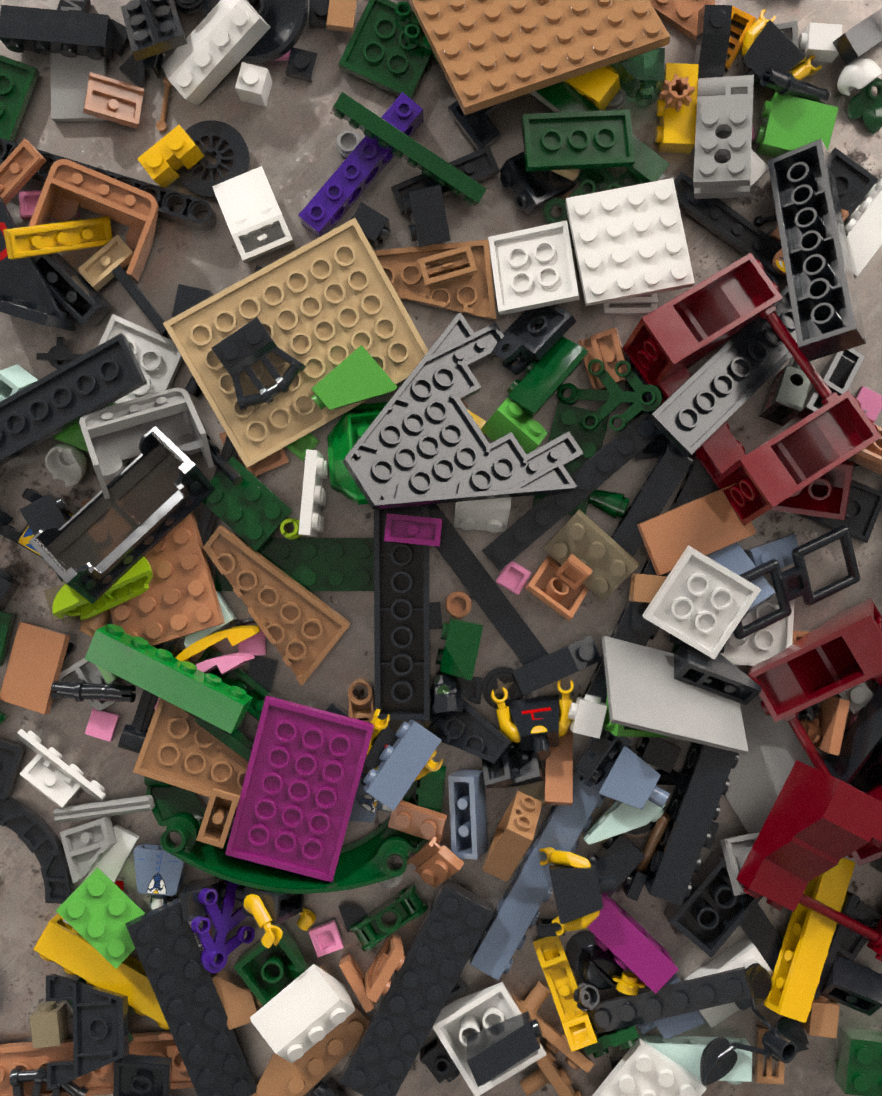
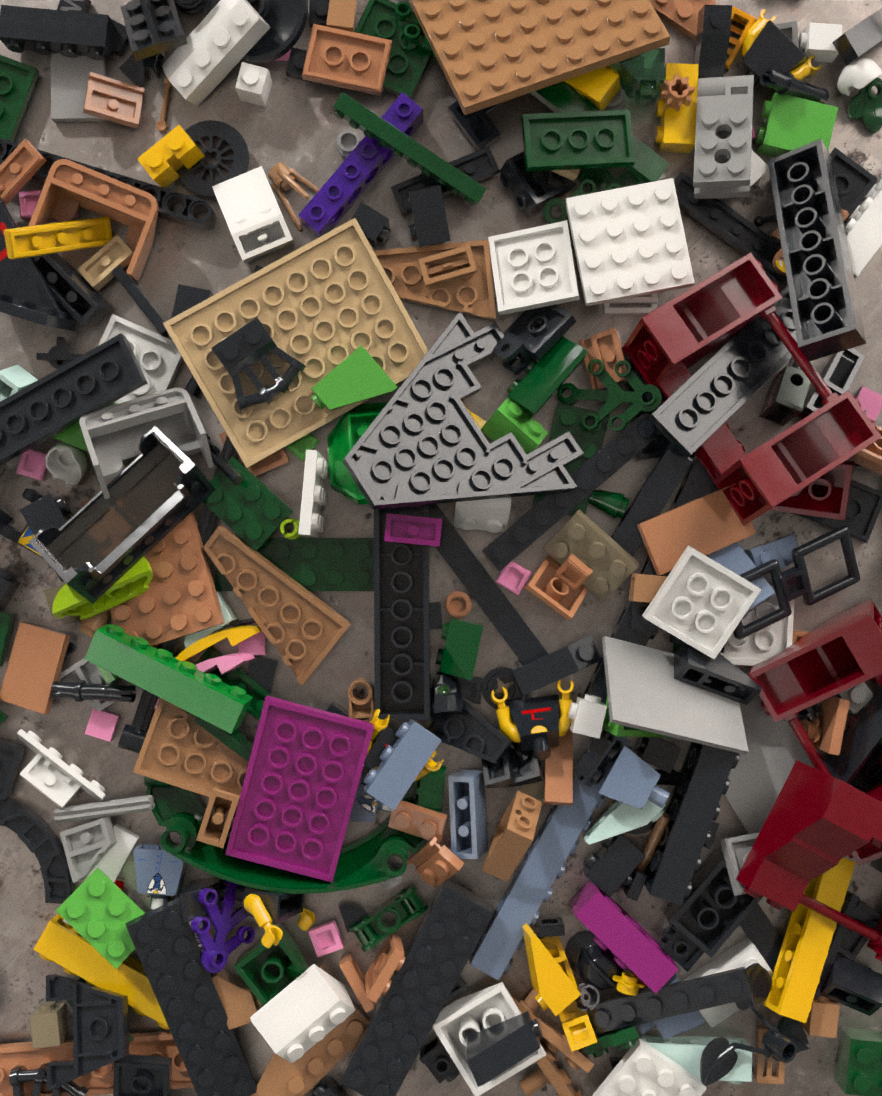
black torso [539,847,618,936] -> none
none -> bright pink tile [16,450,48,481]
none -> medium nougat plant [268,162,320,232]
none -> nougat tile [302,24,392,96]
none -> yellow slope [522,923,581,1016]
none -> black brick [658,925,704,972]

